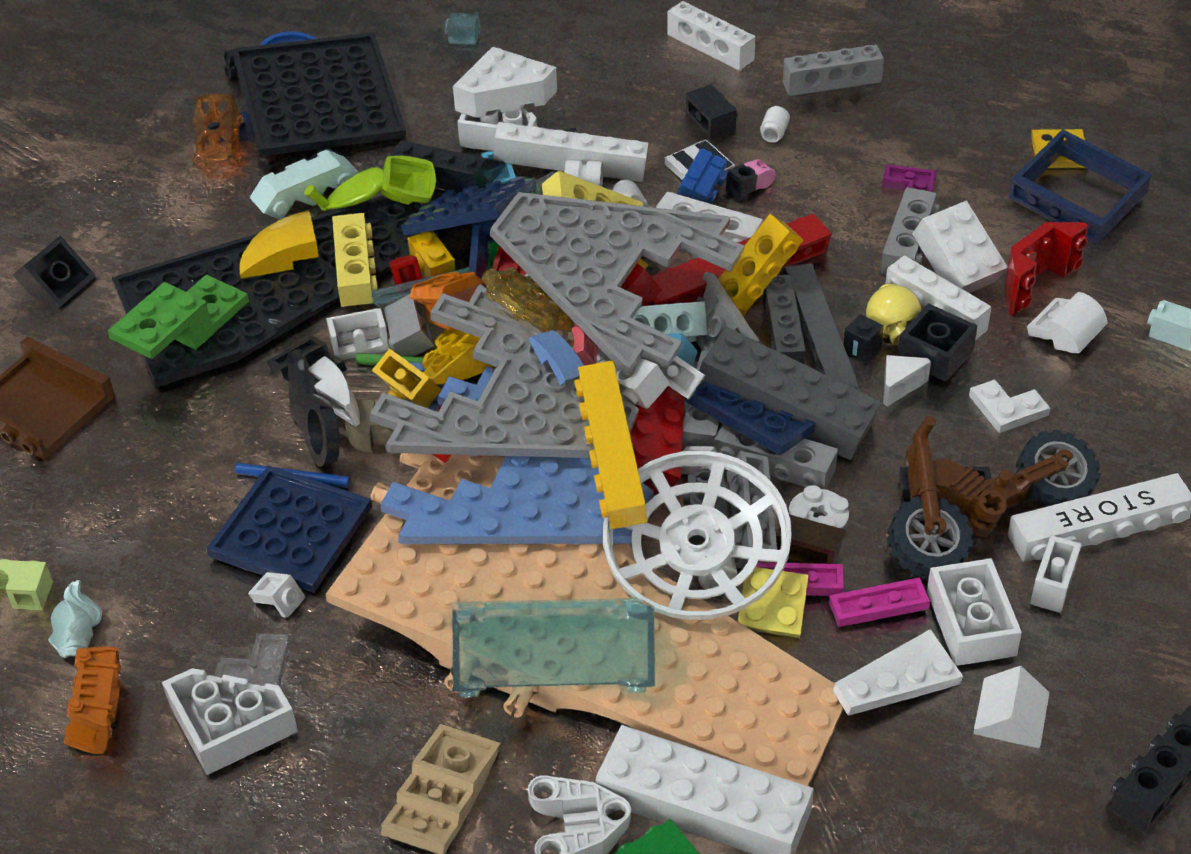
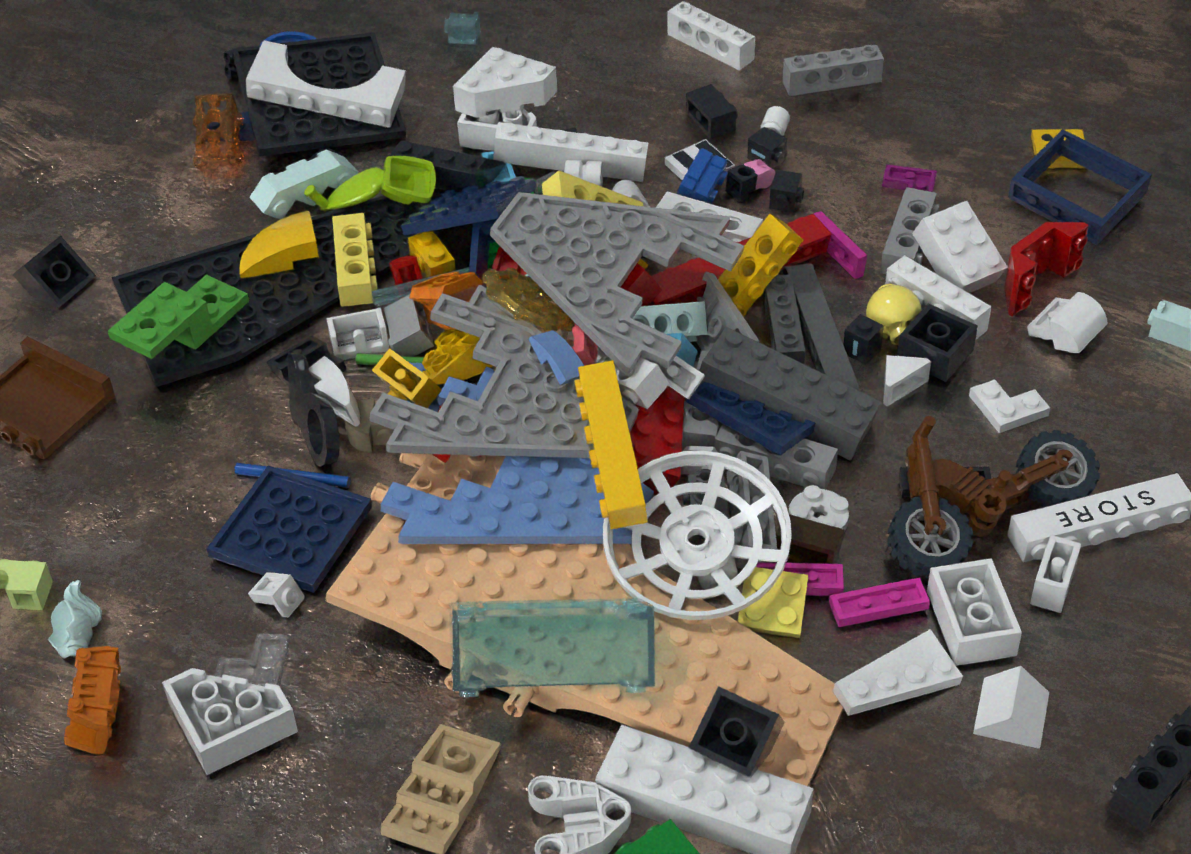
none -> white arch [246,41,406,128]
none -> black slope [688,686,785,778]
none -> black brick [747,127,788,169]
none -> black brick [769,169,804,213]
none -> dark pink plate [814,211,867,279]

